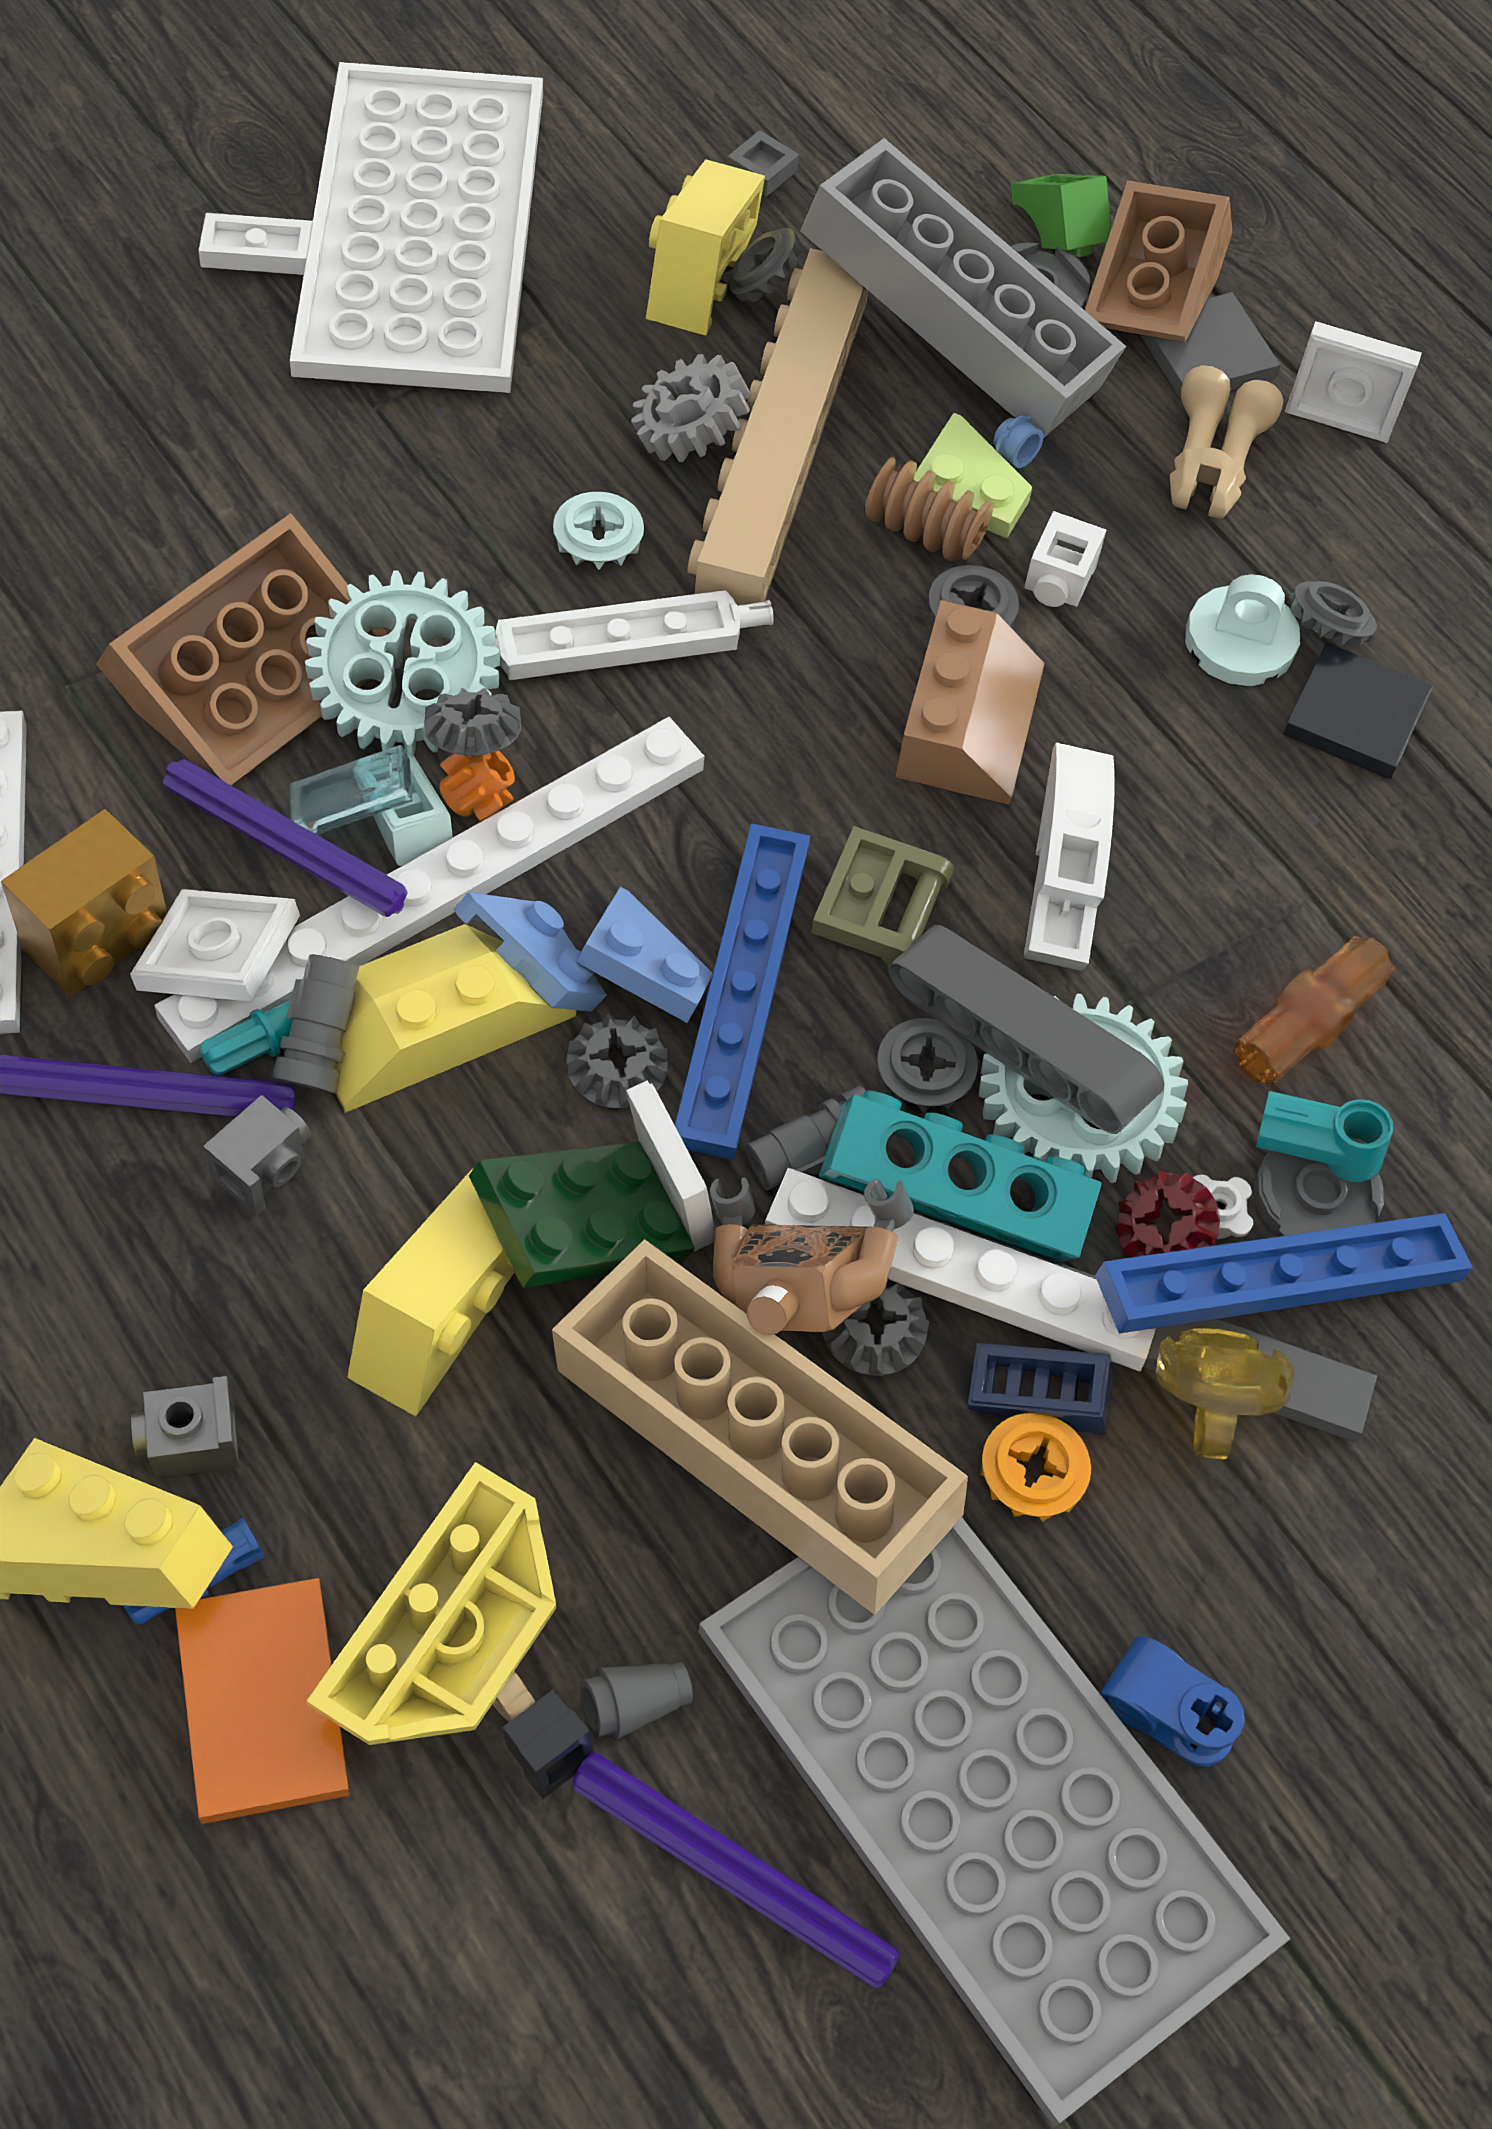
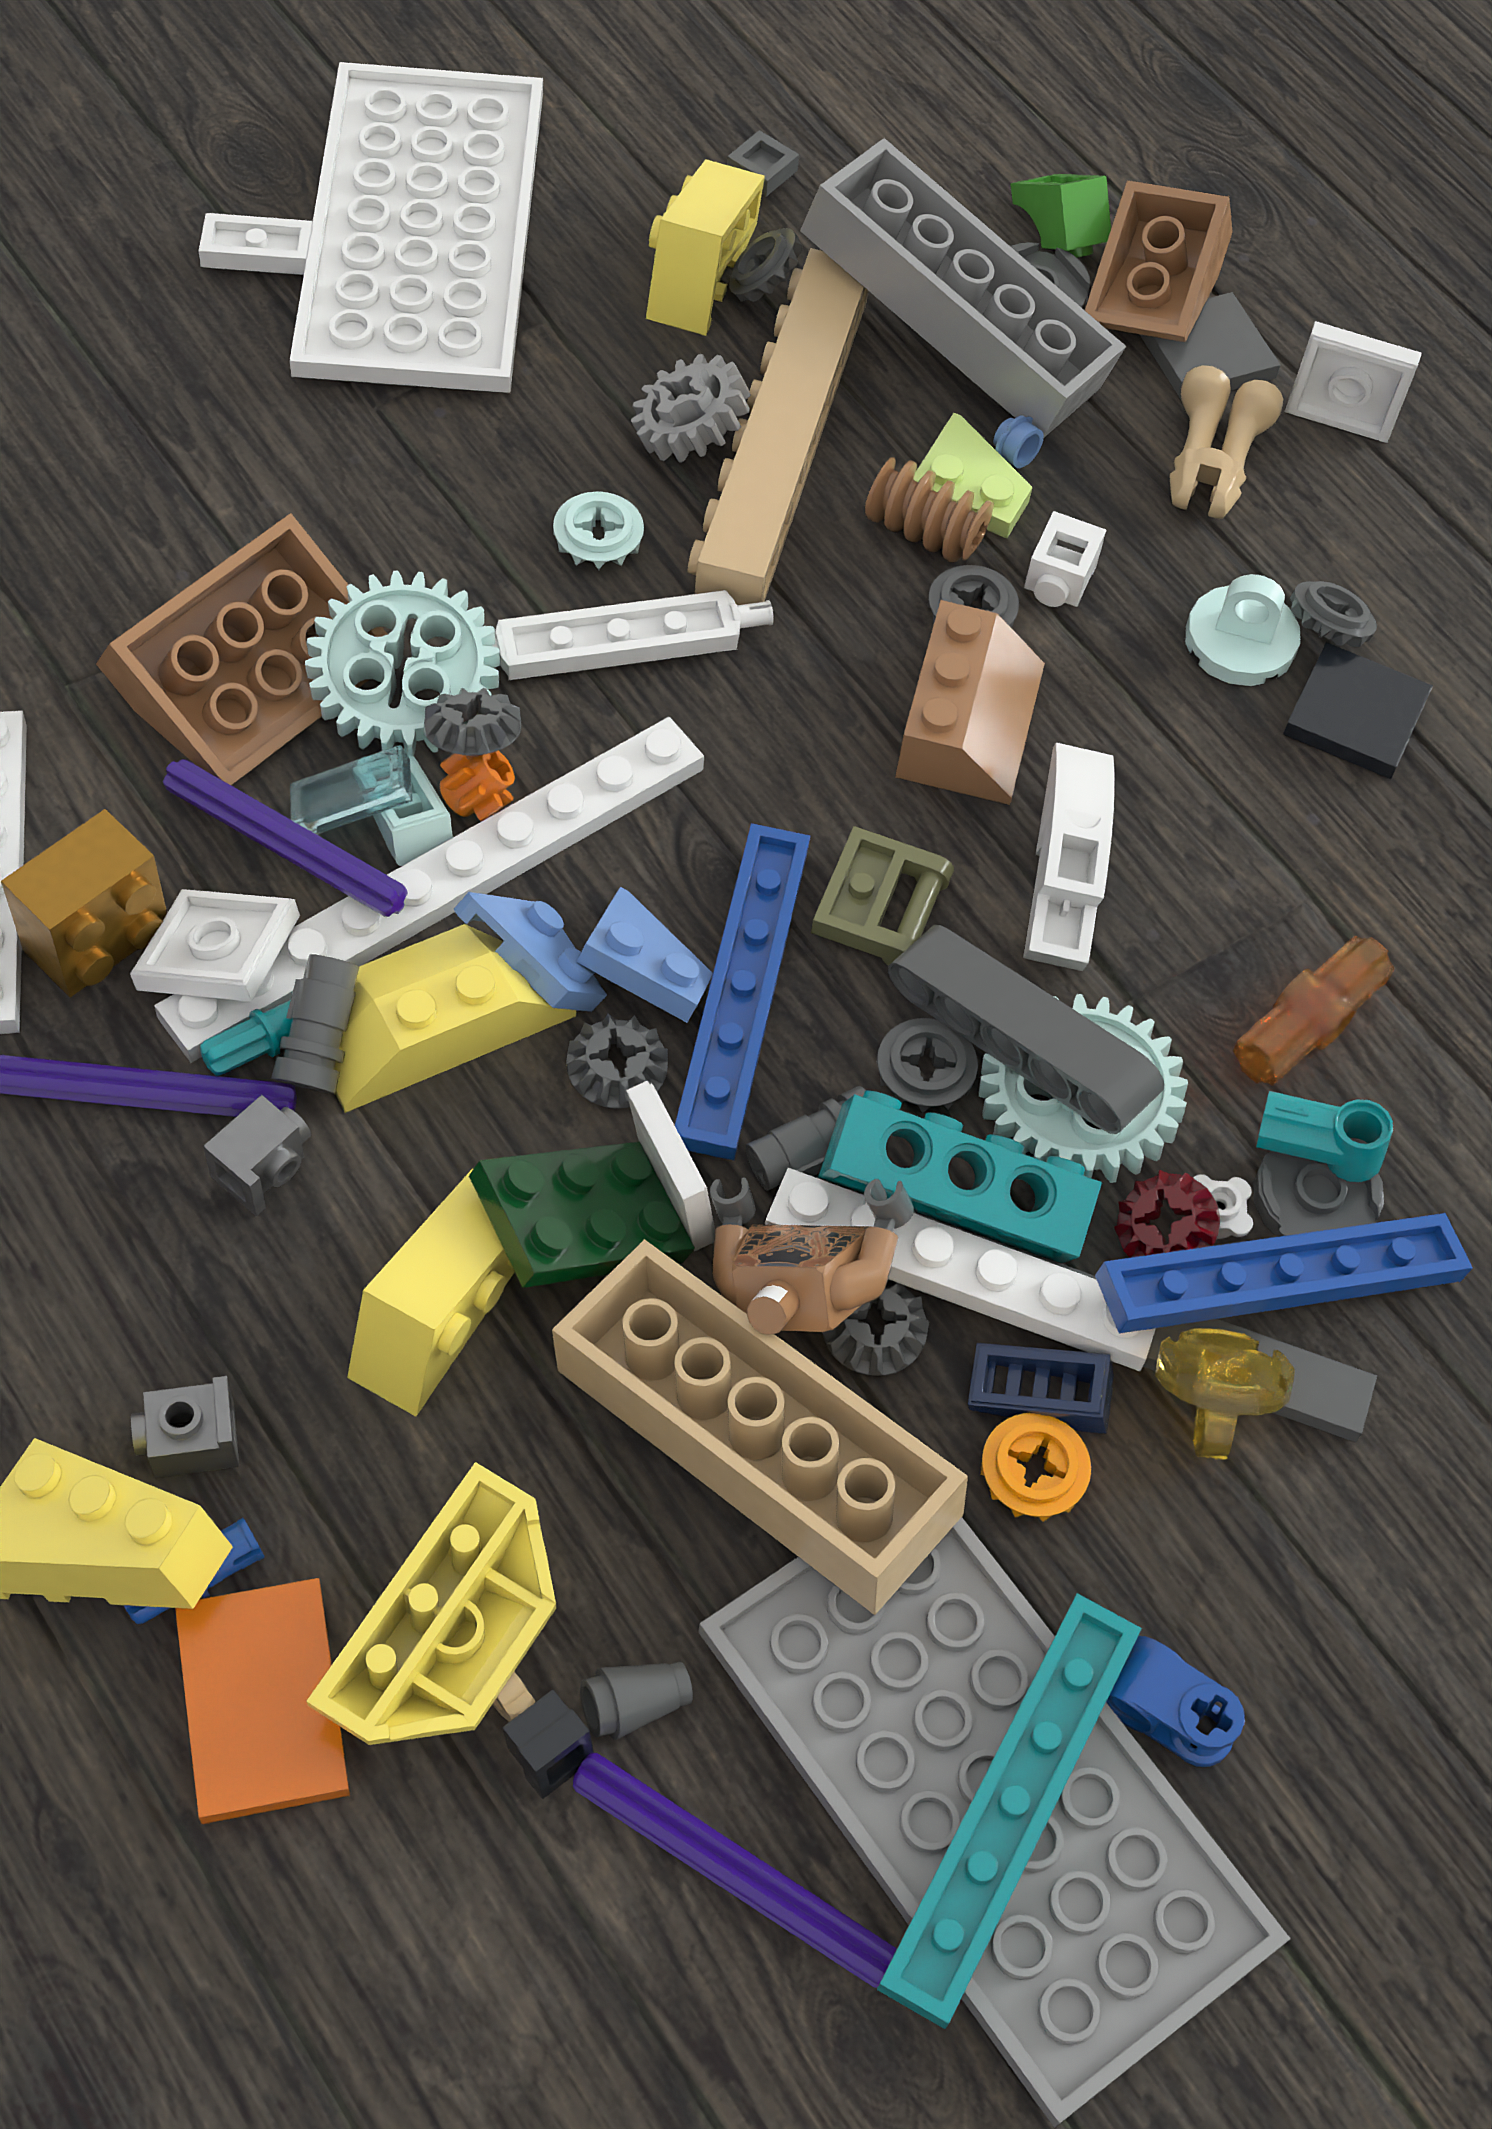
none -> teal plate [877,1593,1142,2029]

